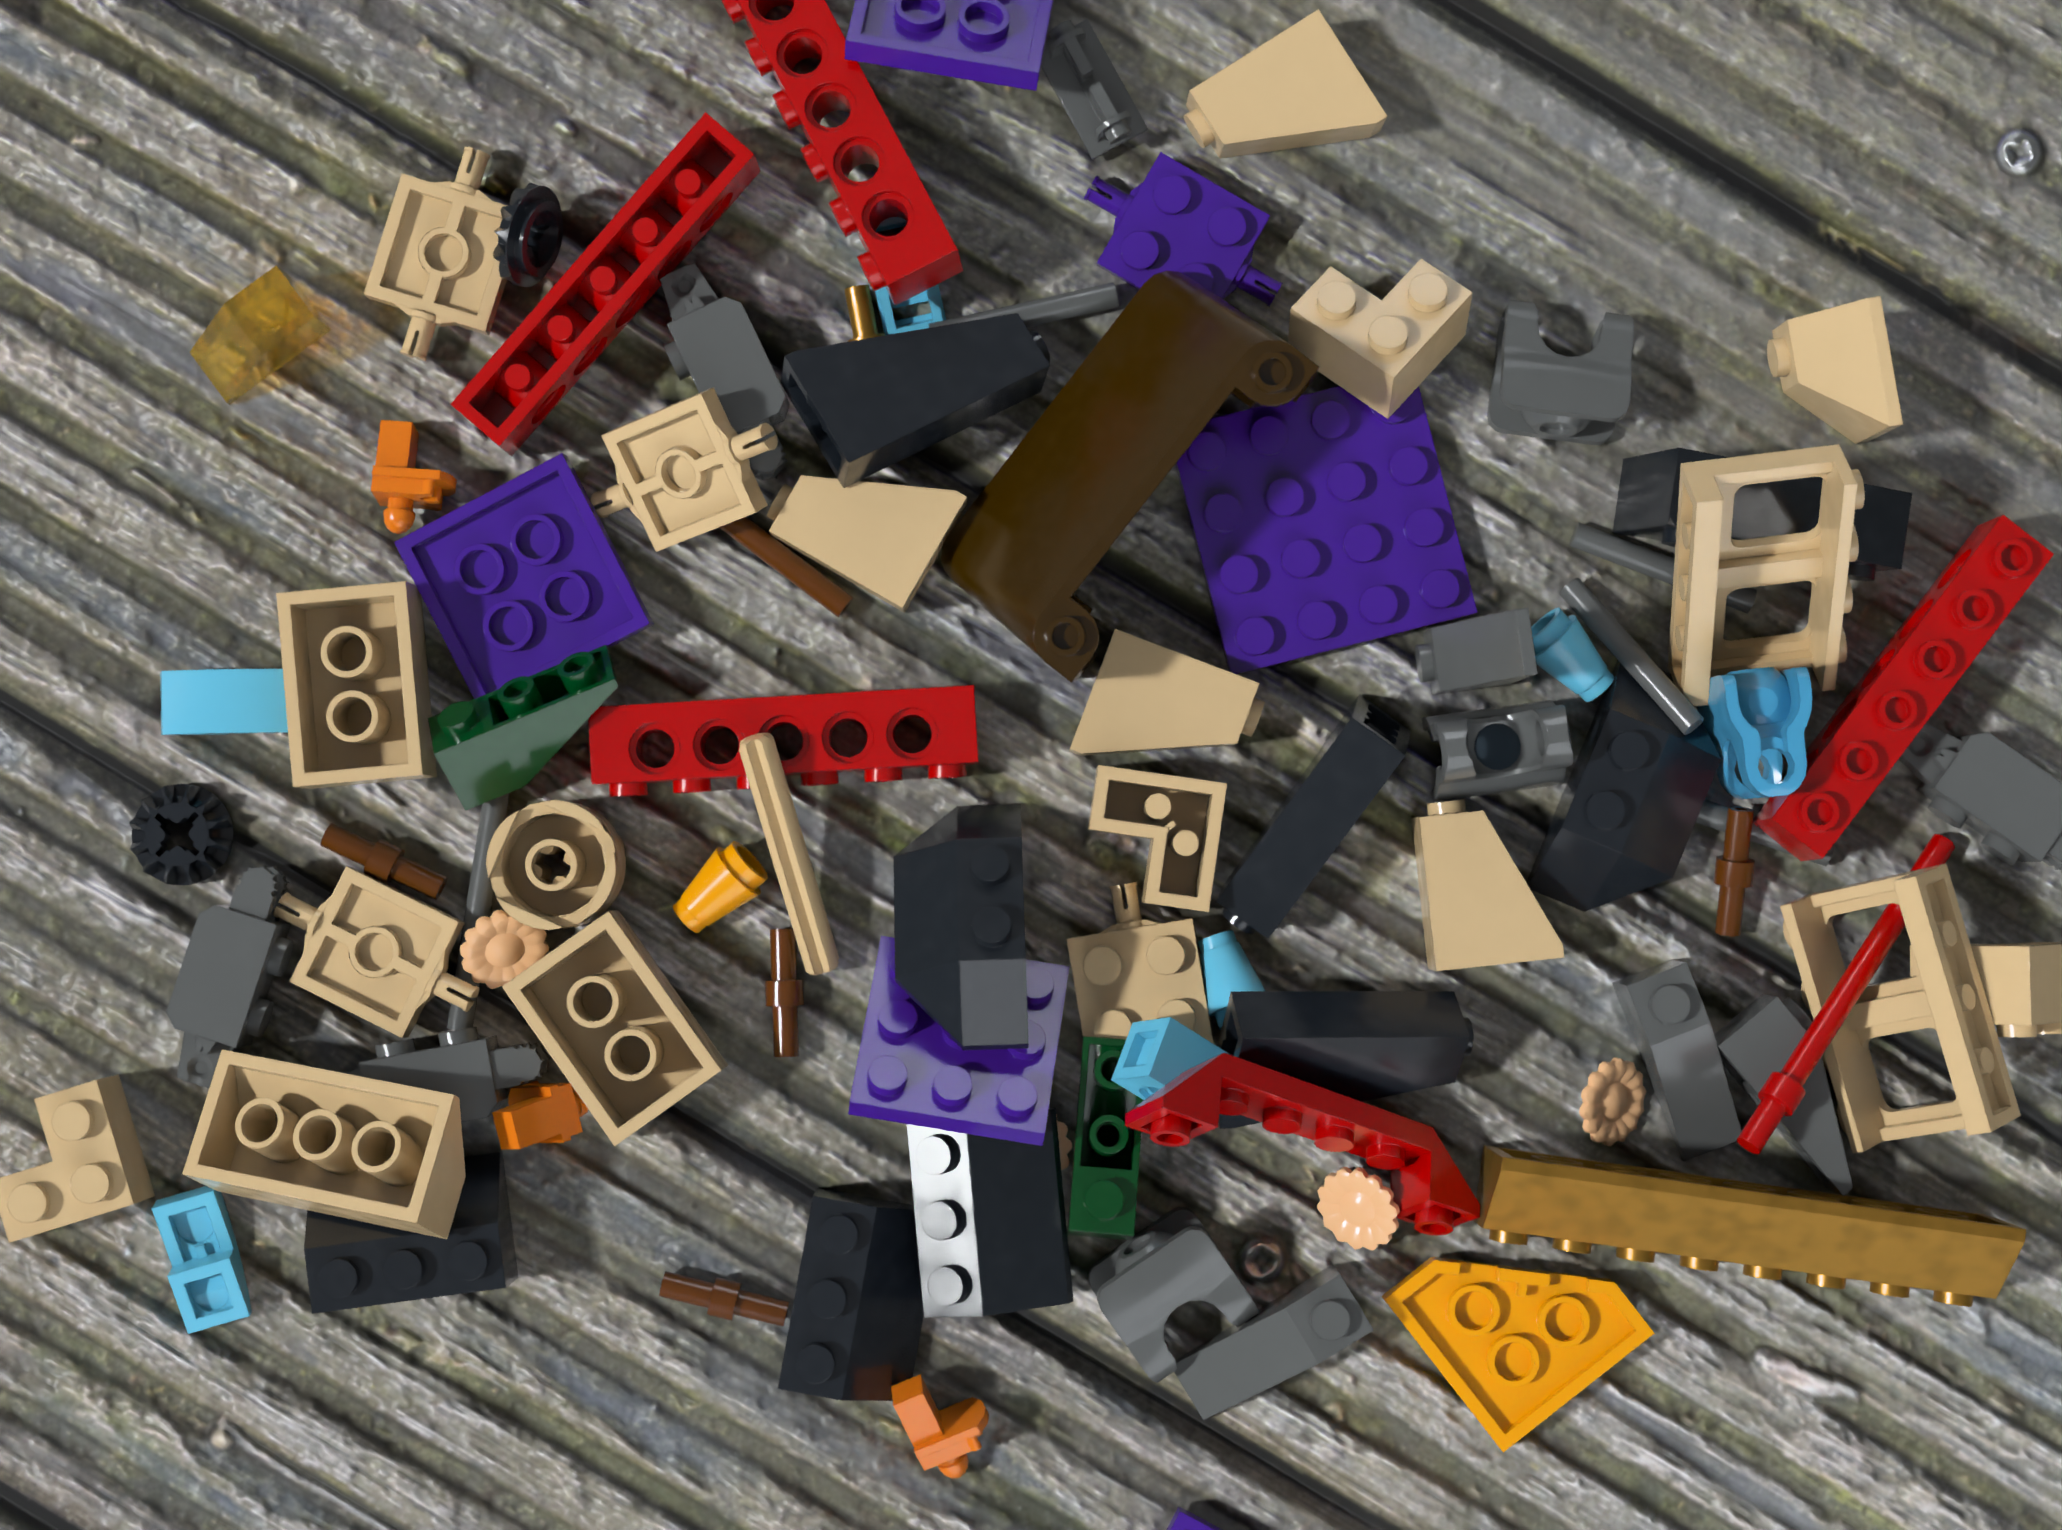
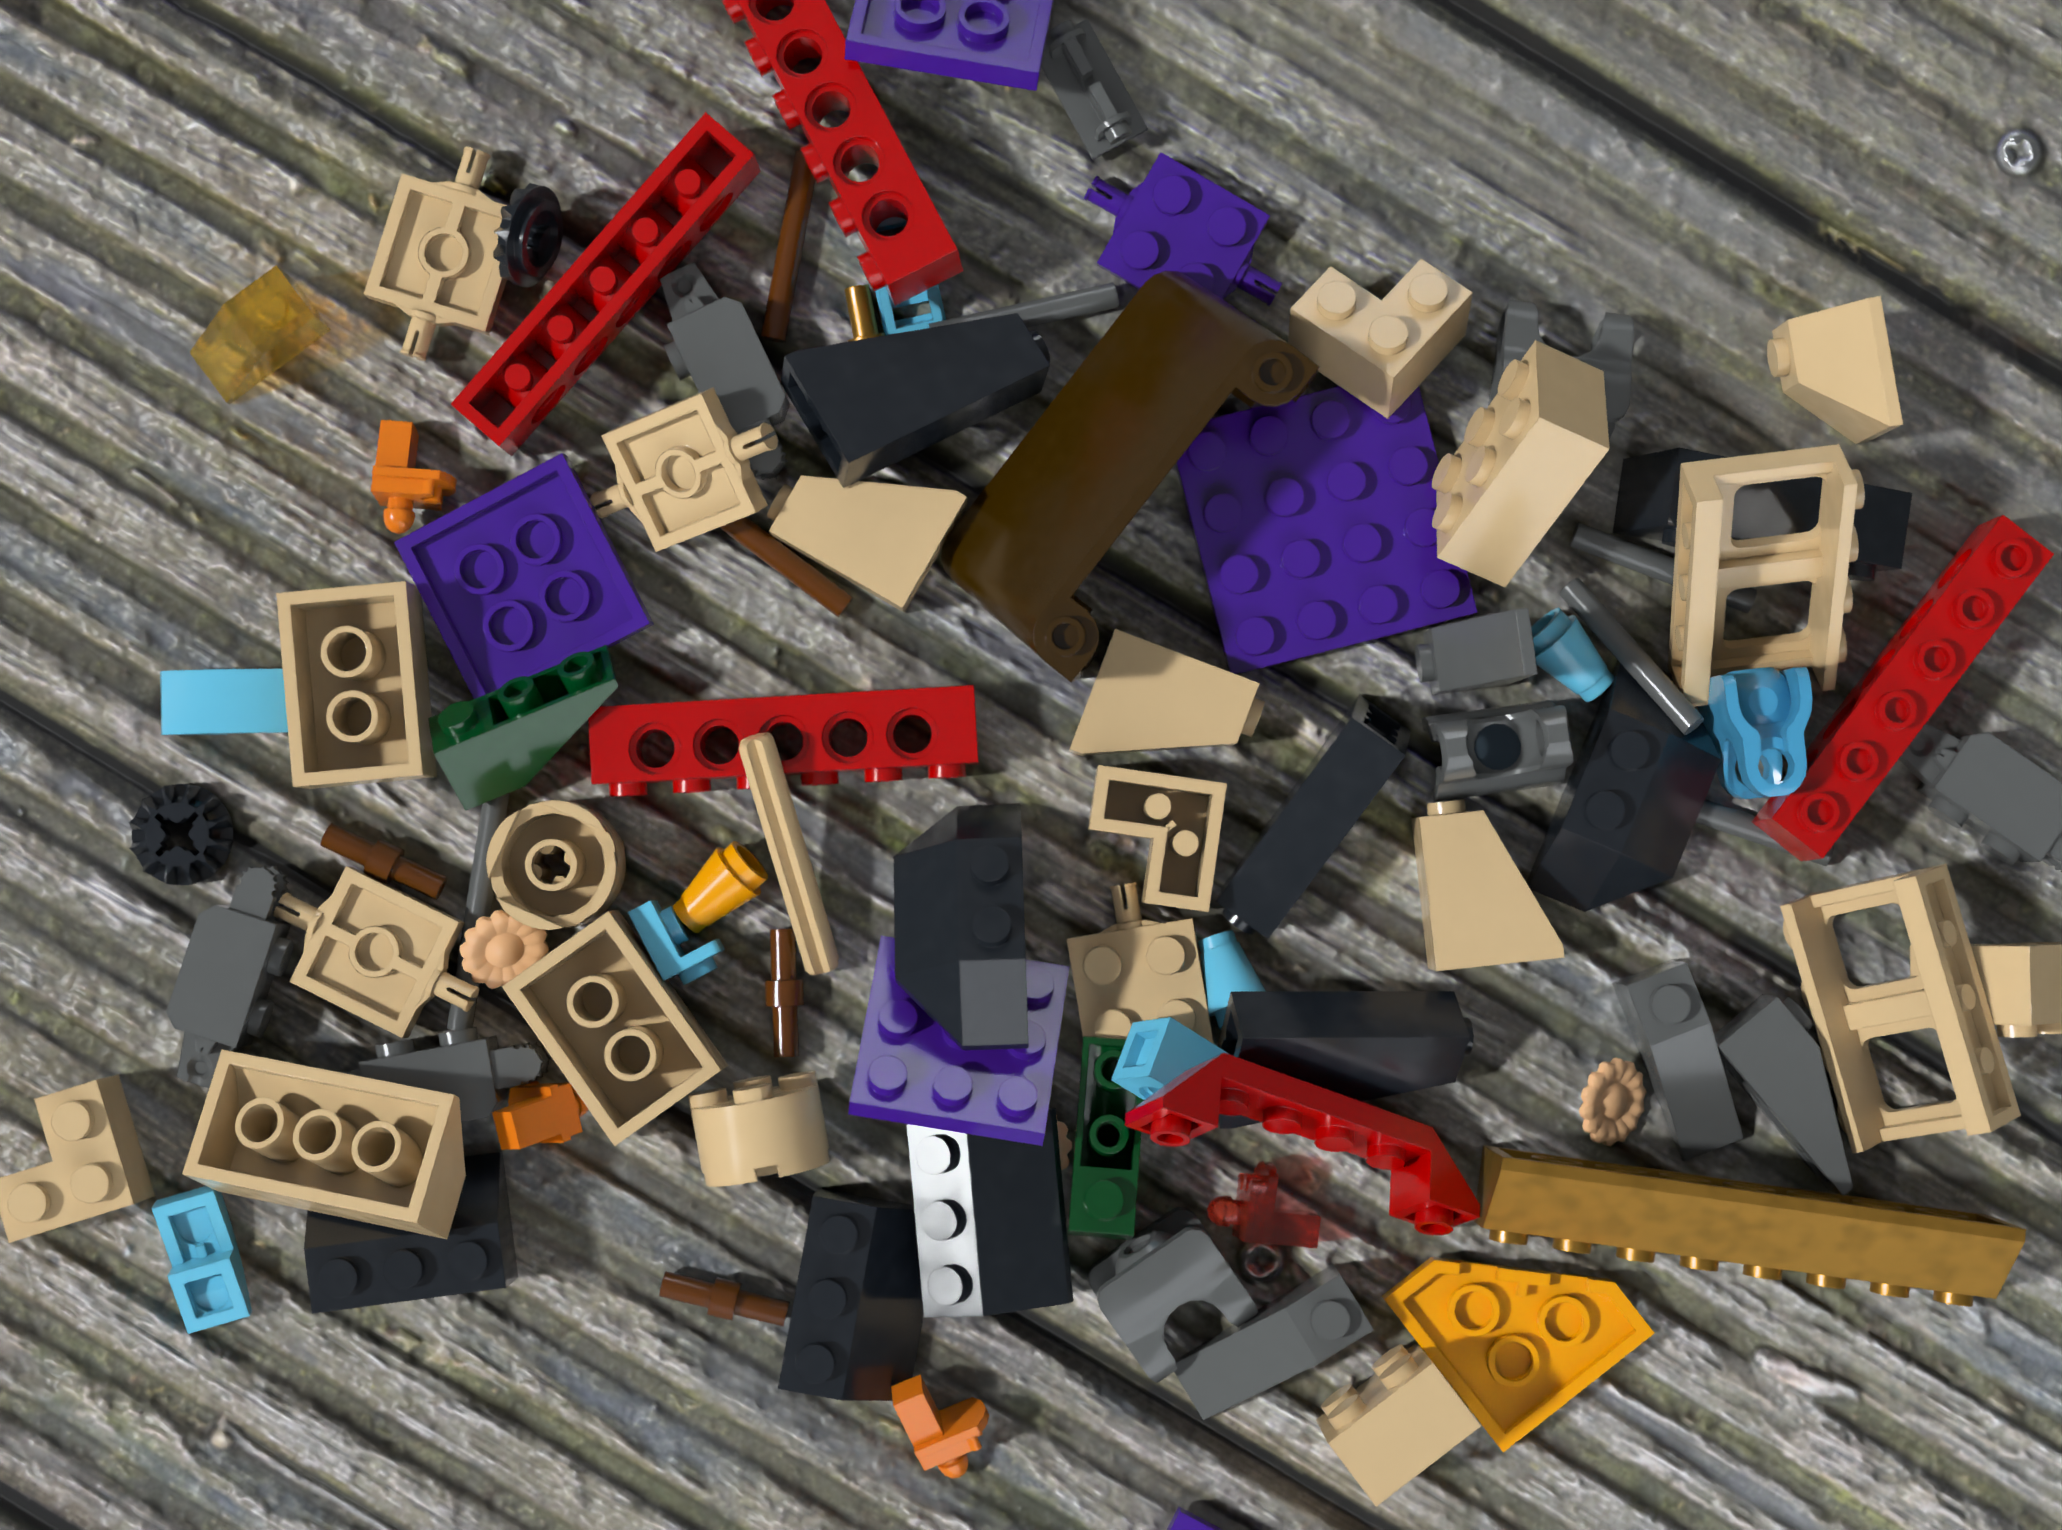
tan slope [1184,9,1388,159] -> none
light nougat piece [1317,1167,1400,1251] -> none
reddish brown bar [1714,807,1755,937] -> none
red bar [1737,834,1955,1154] -> none
none -> medium azure bracket [628,900,725,985]
none -> tan brick [688,1071,830,1187]
none -> reddish brown bar [761,150,816,342]
none -> clear red piece [1207,1161,1321,1249]
none -> tan brick [1316,1343,1481,1507]
none -> tan brick [1432,340,1610,587]

